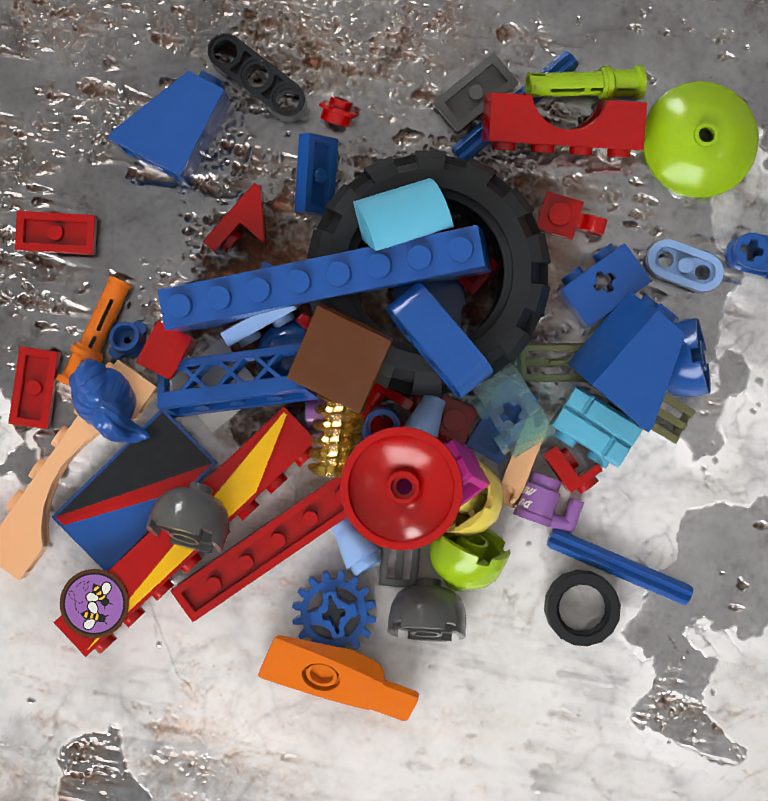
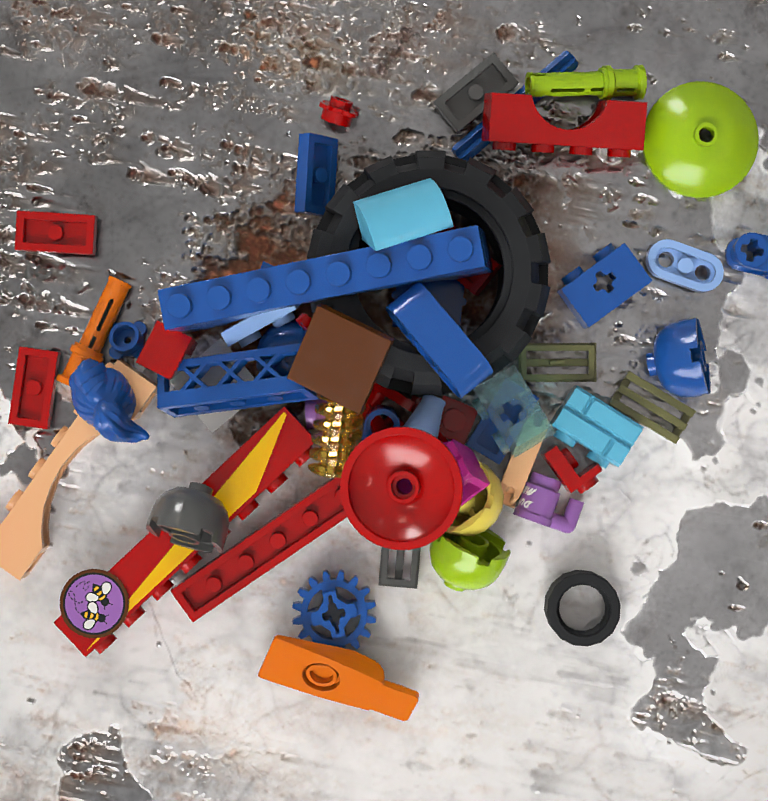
tile [52,410,218,572] -> none
blue slope [108,71,231,186] -> none
red slope [202,182,267,255] -> none
black beam [207,33,307,123] -> none
light blue cone [331,517,382,576] -> none
dark grey cylinder [387,578,466,642] -> none
red plate [537,191,608,241] -> none
blue axle [546,529,694,605] -> none
blue slope [567,292,686,432] -> none

